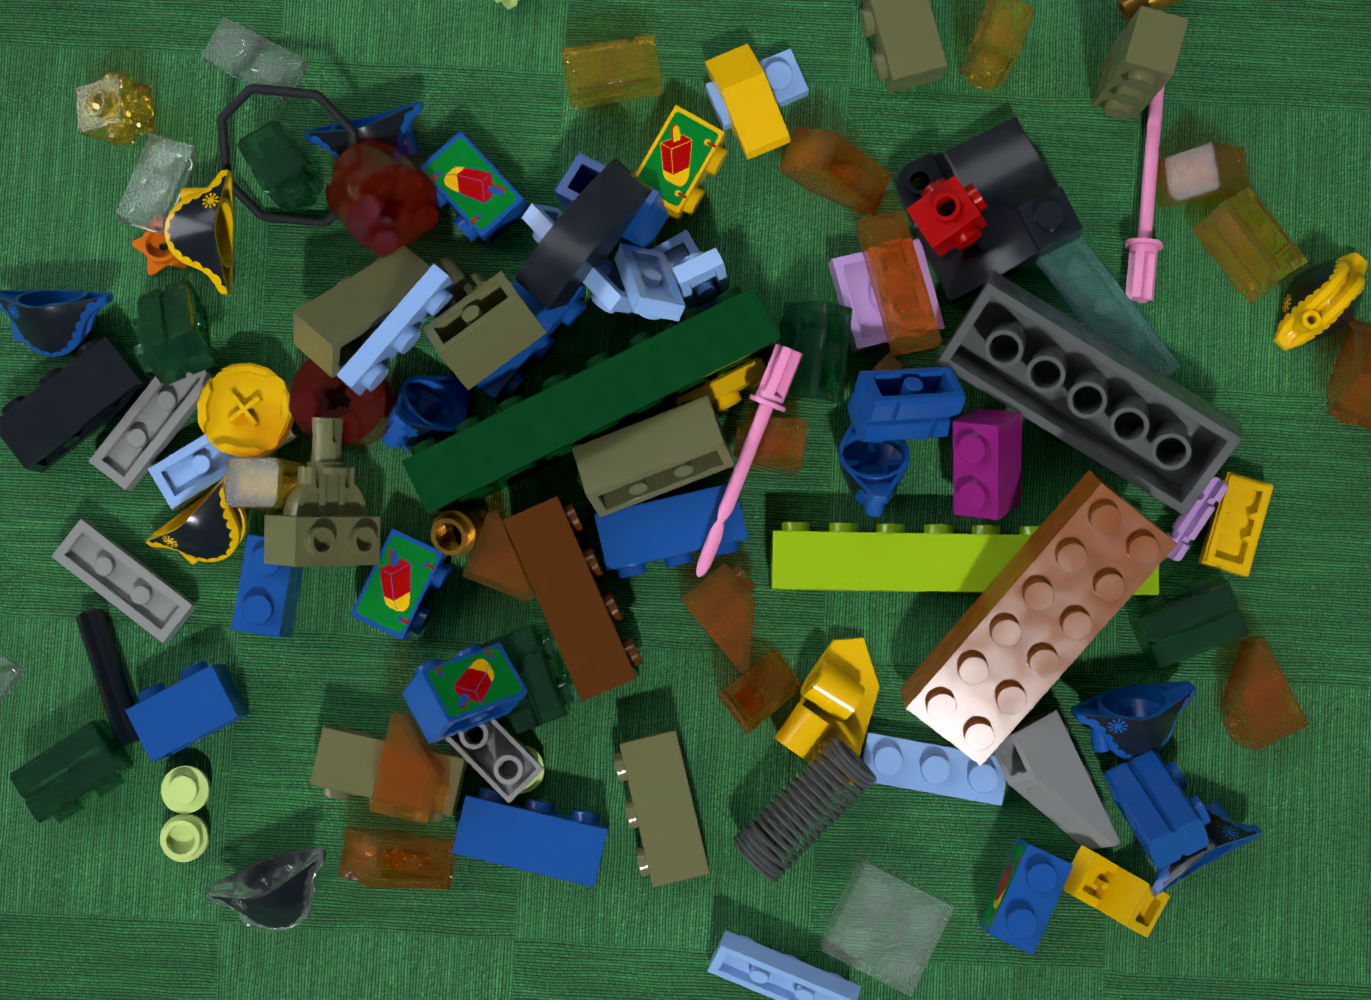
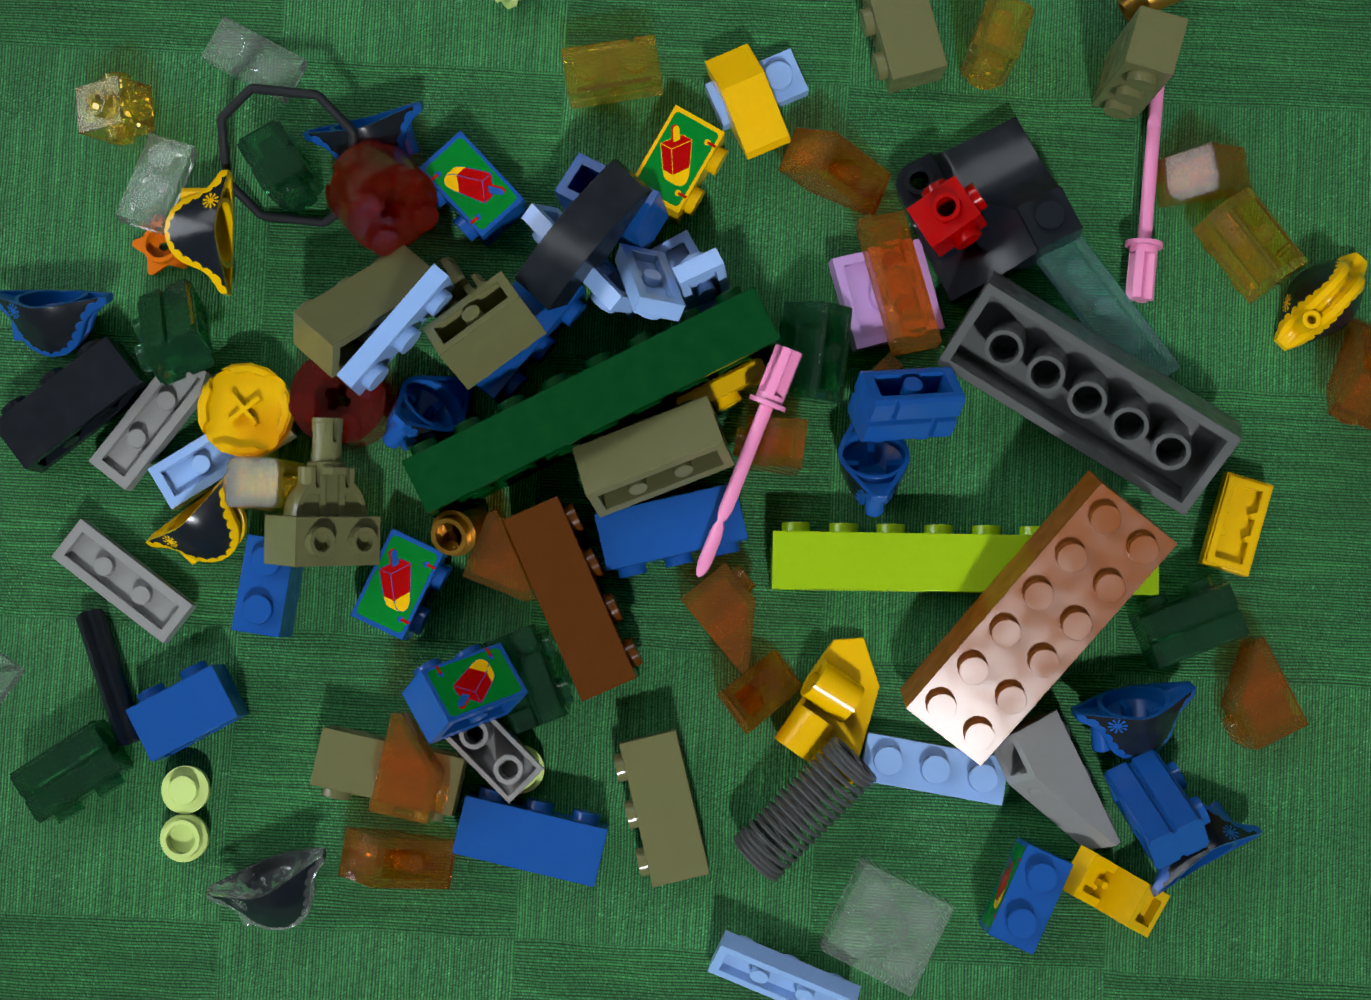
magenta brick [953,408,1022,520] -> none
lavender axle [1167,476,1228,561] -> none

